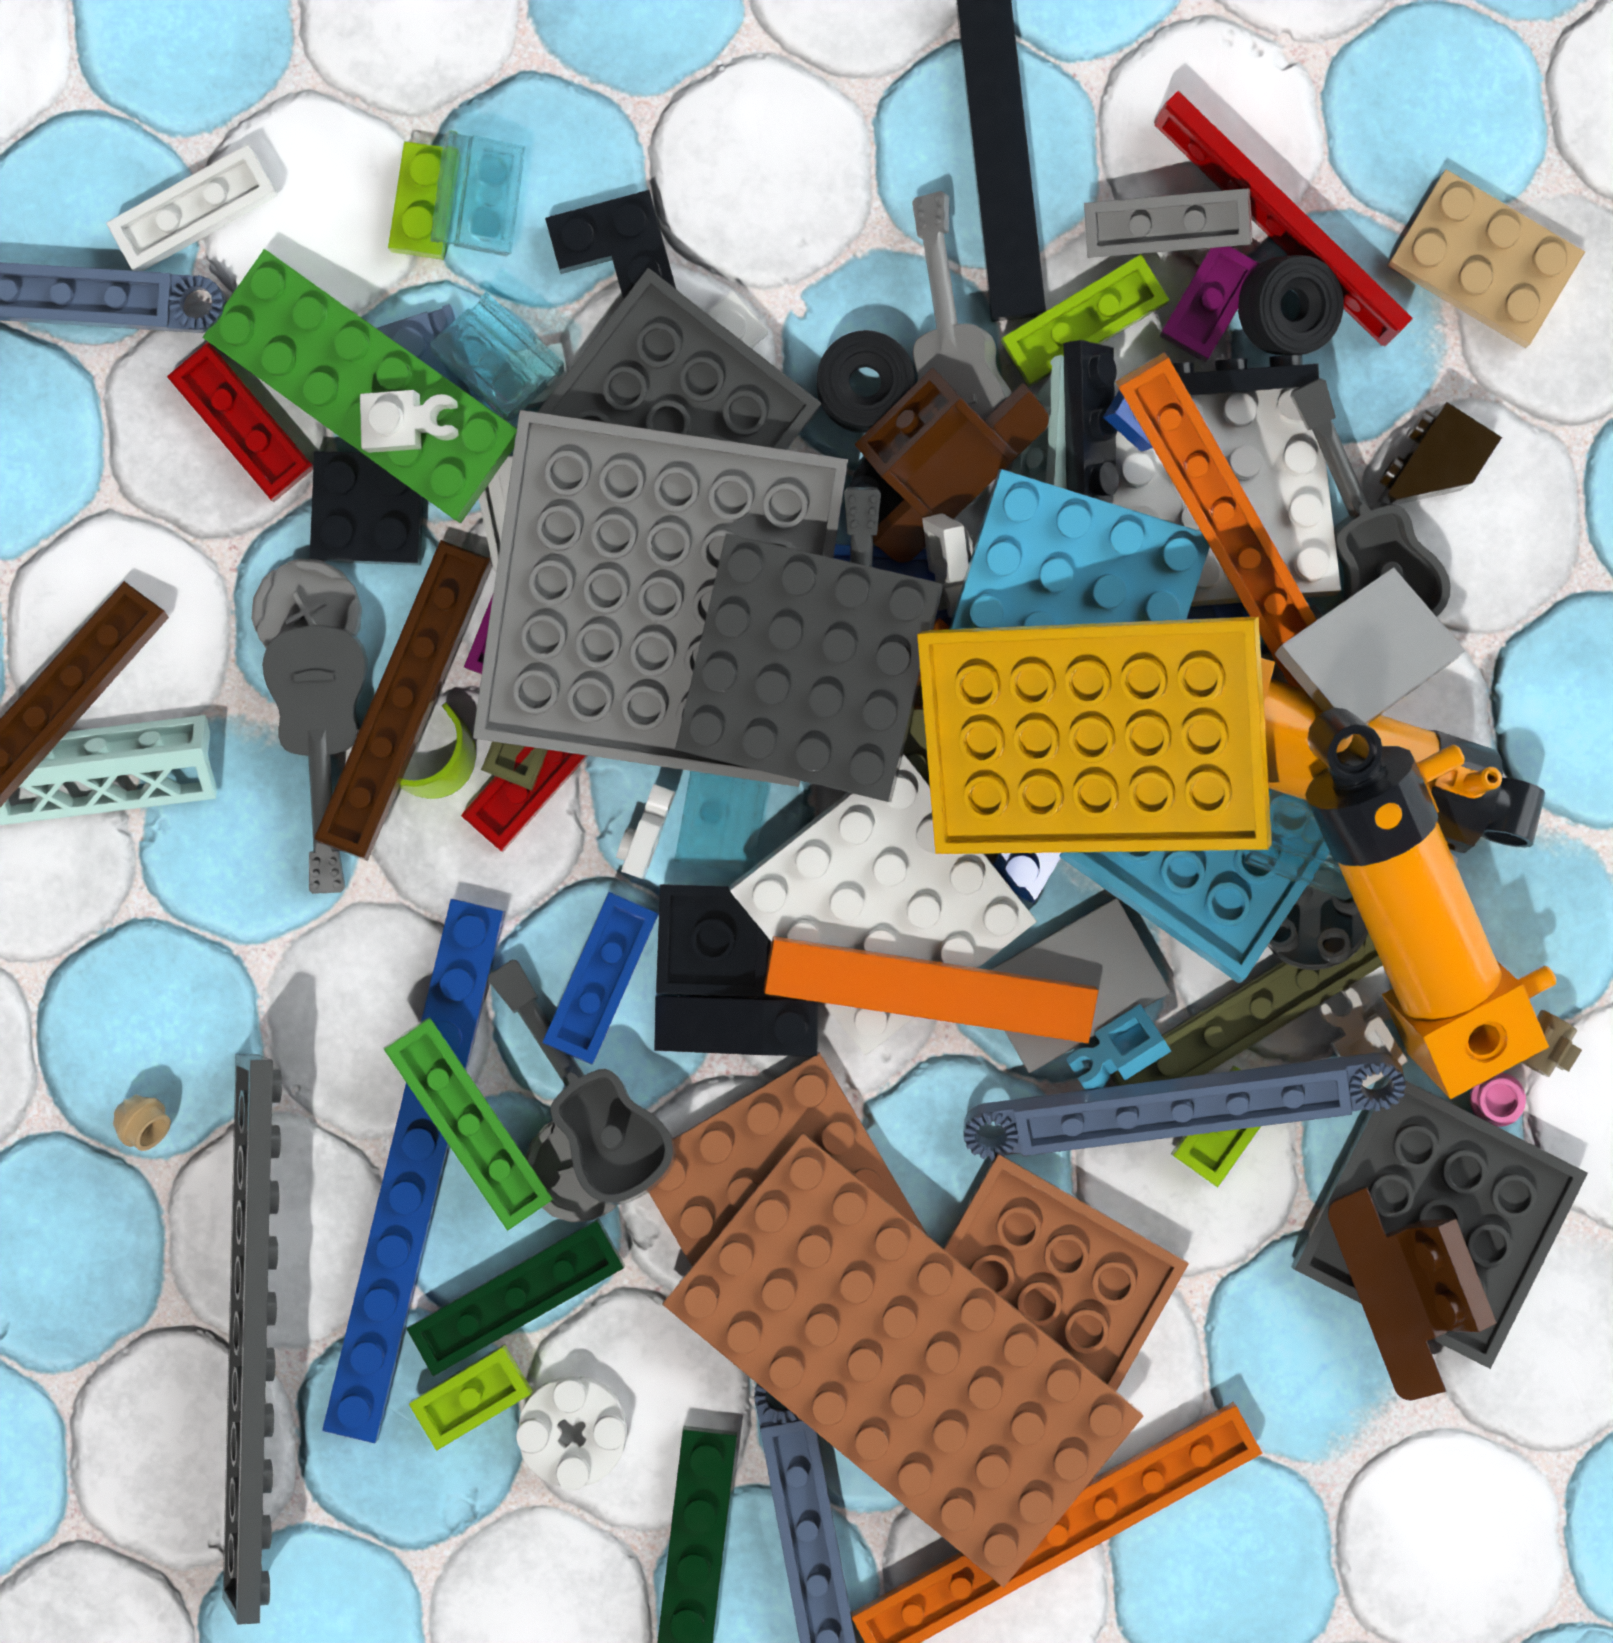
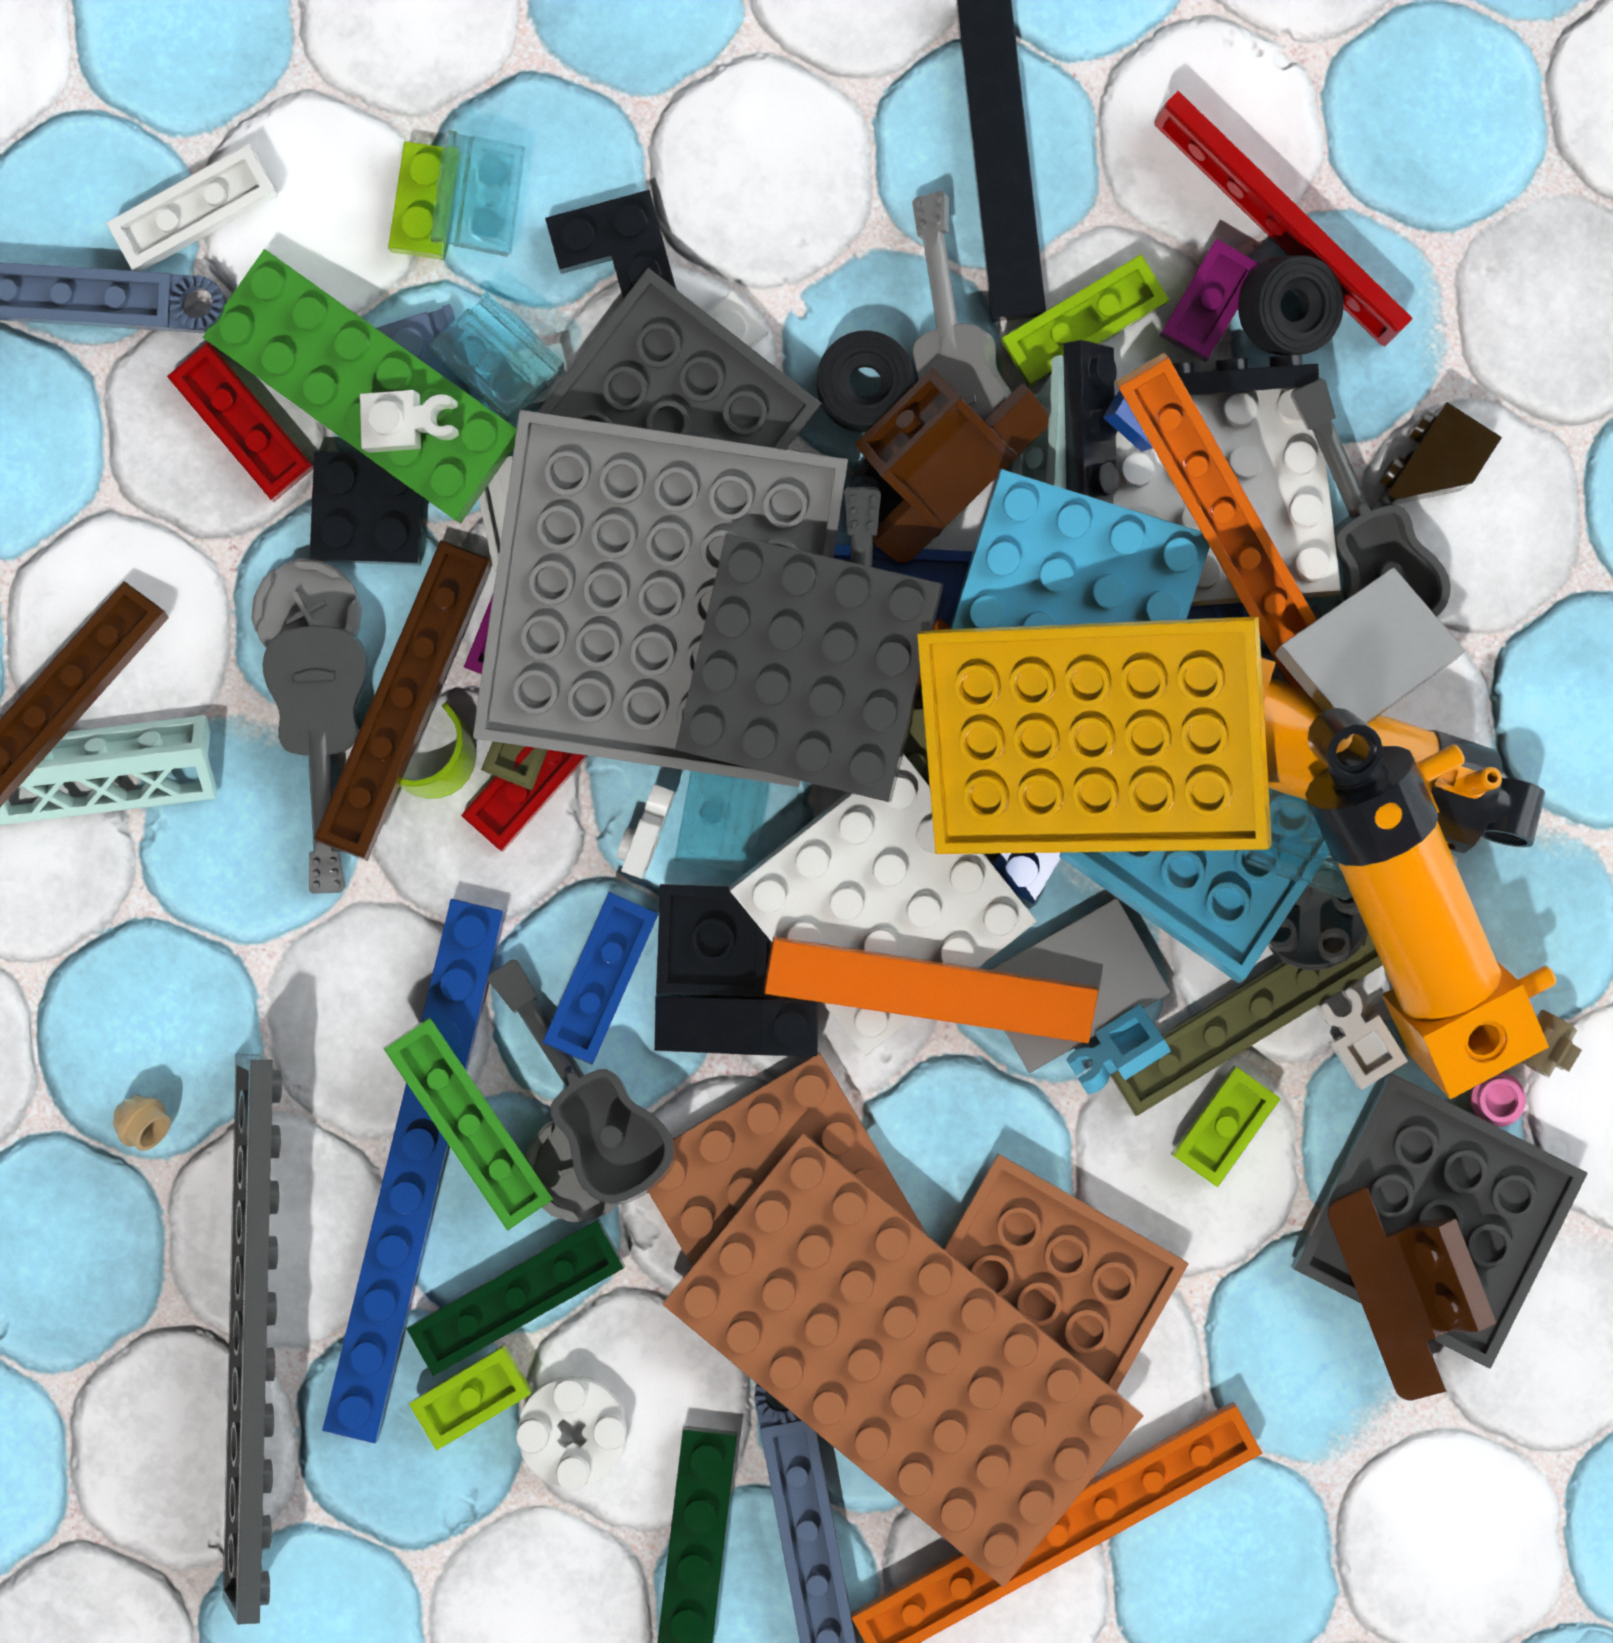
white plate [922,513,973,618] -> none
sand blue plate [964,1053,1406,1160] -> none
light grey plate [1084,189,1253,258] -> none
tan plate [1387,169,1585,348] -> none

